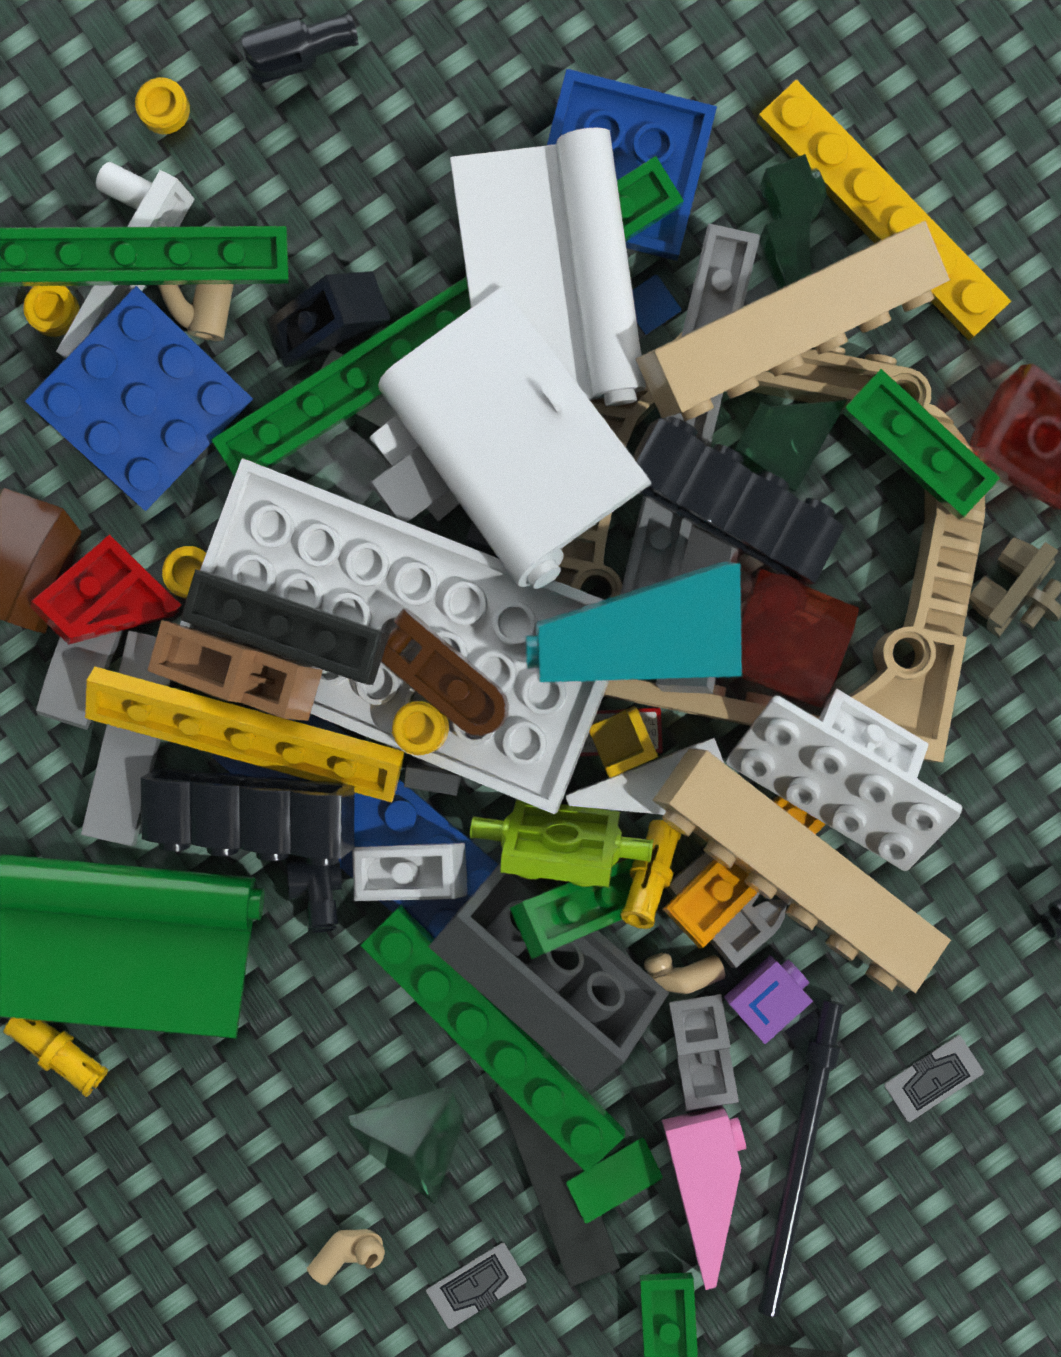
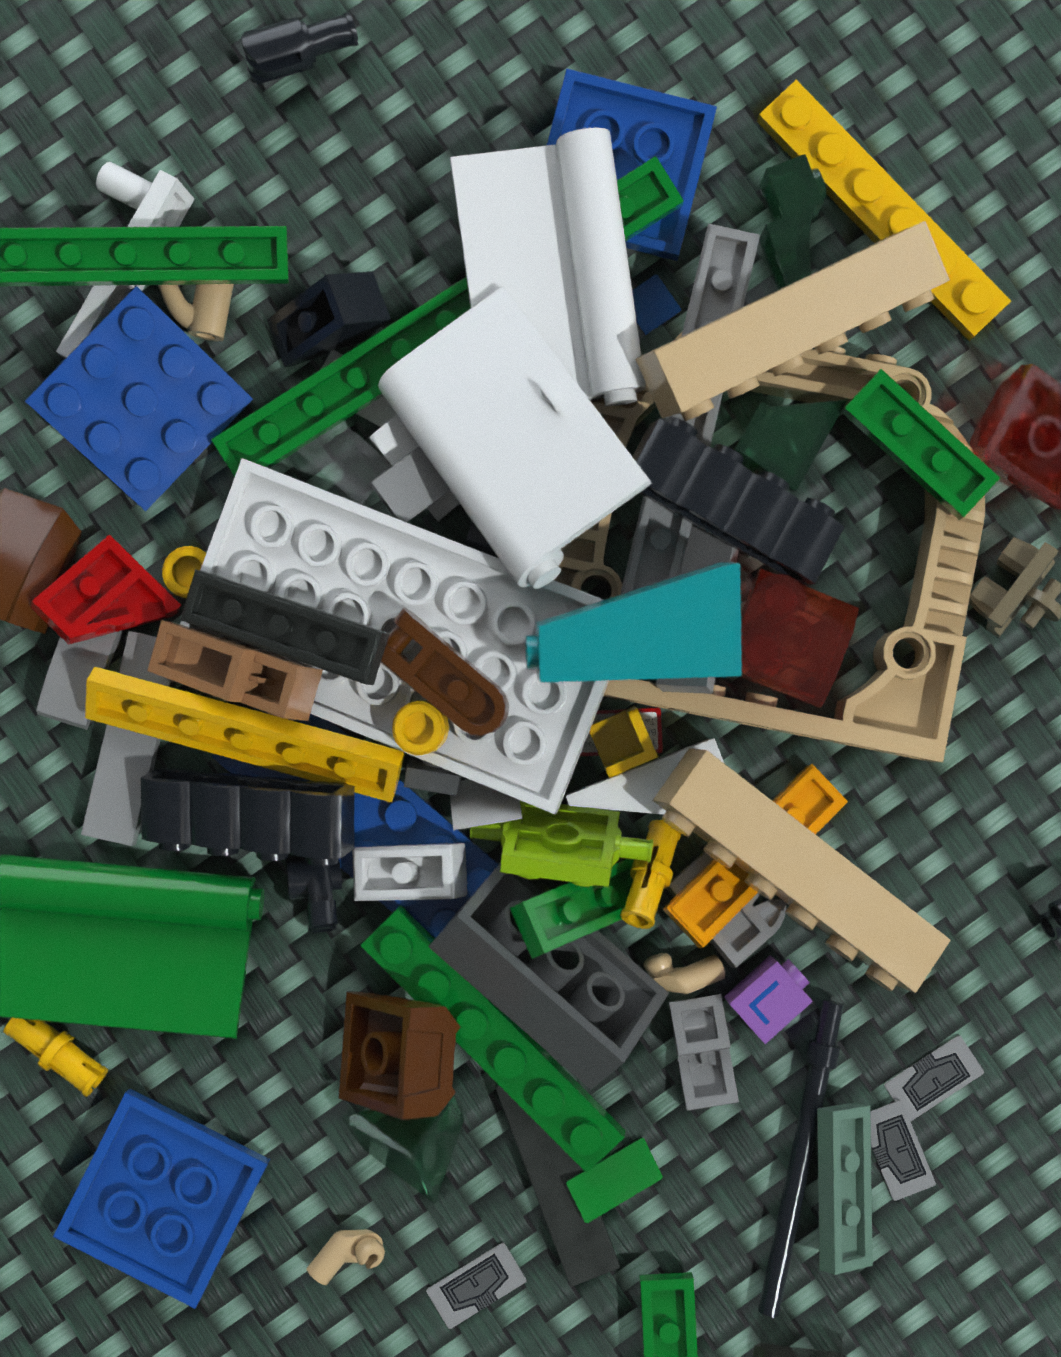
yellow tile [23,286,80,337] -> none
yellow tile [135,77,190,134] -> none
bright pink slope [662,1105,746,1290] -> none
white bracket [726,688,962,871] -> none
none -> blue plate [53,1089,270,1309]
none -> reddish brown slope [339,991,460,1120]
none -> white sticker [450,779,522,830]
none -> sand green plate [817,1102,873,1275]
none -> sticker [870,1100,936,1201]

